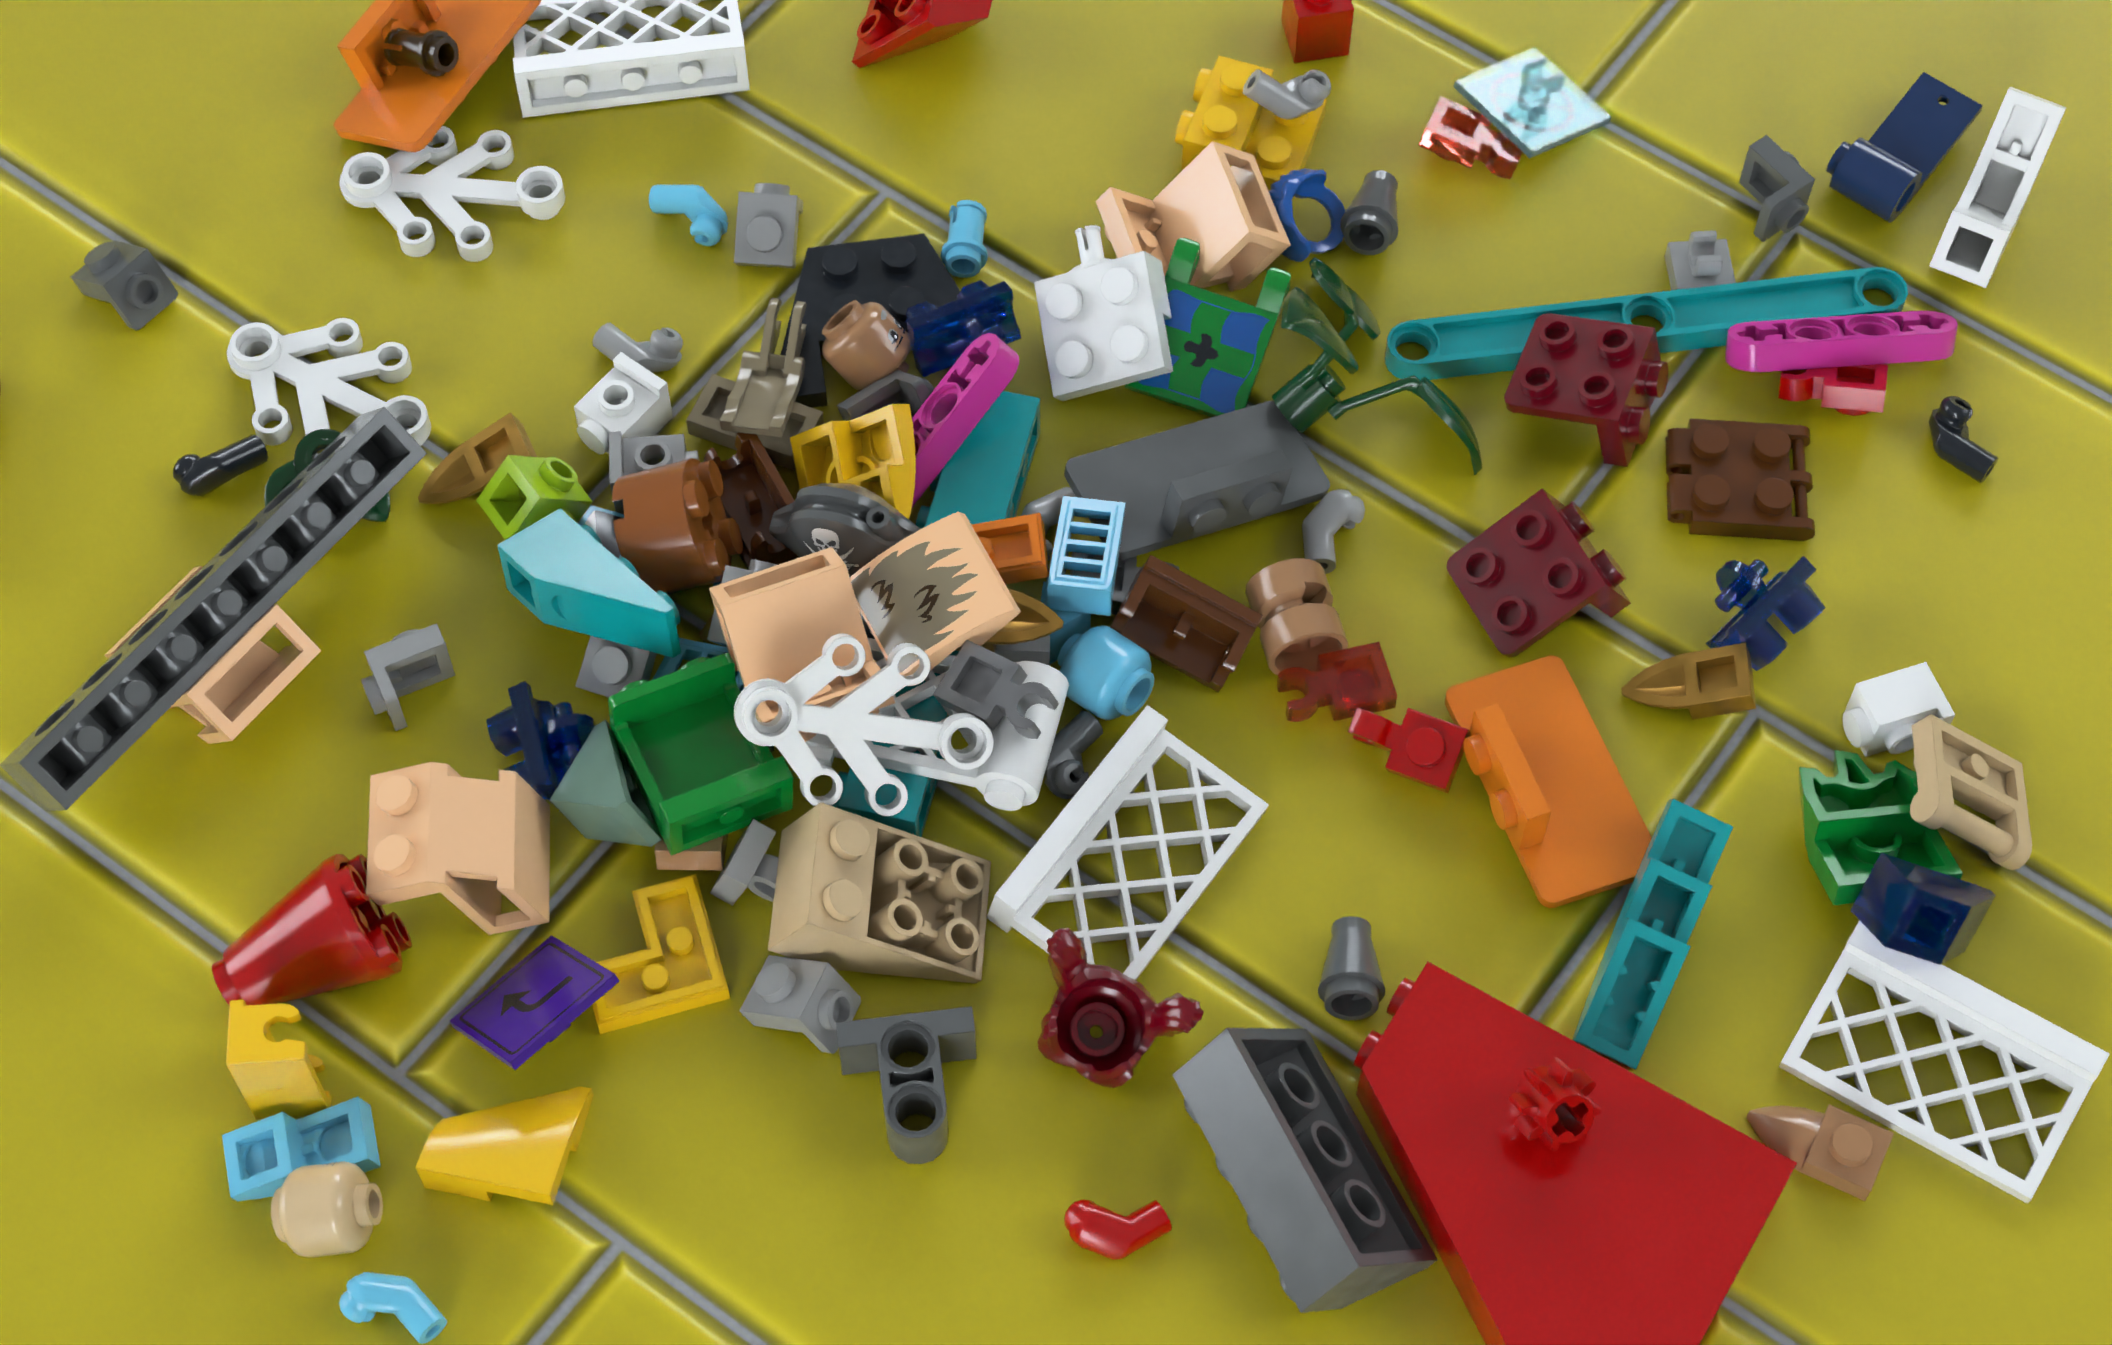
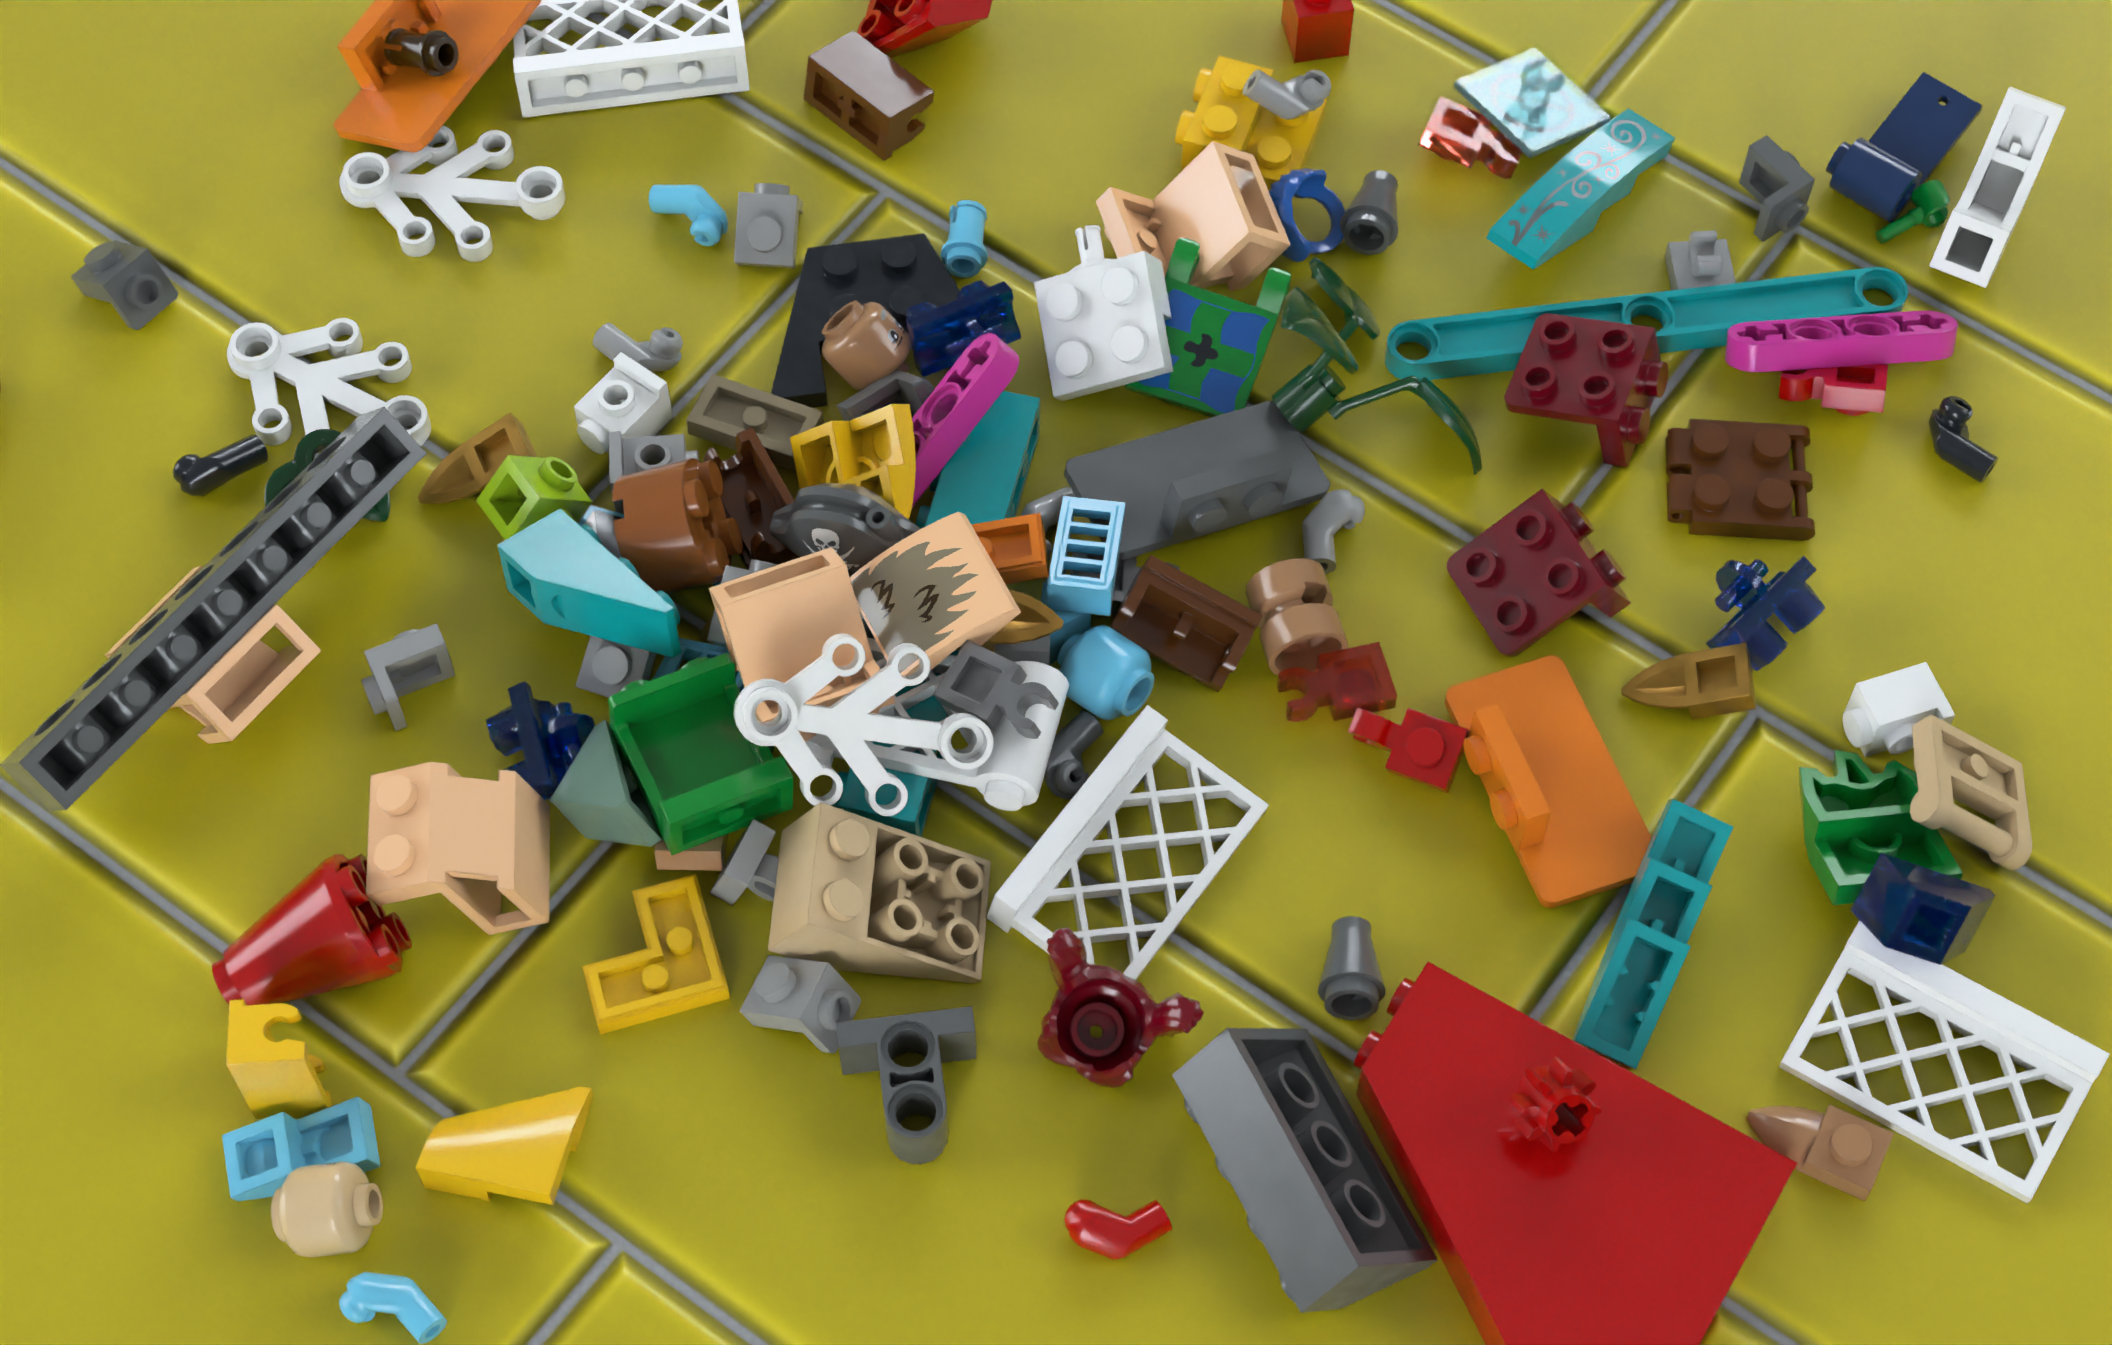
dark purple piece [449,935,619,1070] -> none
dark tan arm [720,298,807,437] -> none
none -> reddish brown hinge [804,30,934,161]
none -> teal slope [1486,108,1675,270]
none -> green hand [1875,180,1950,244]

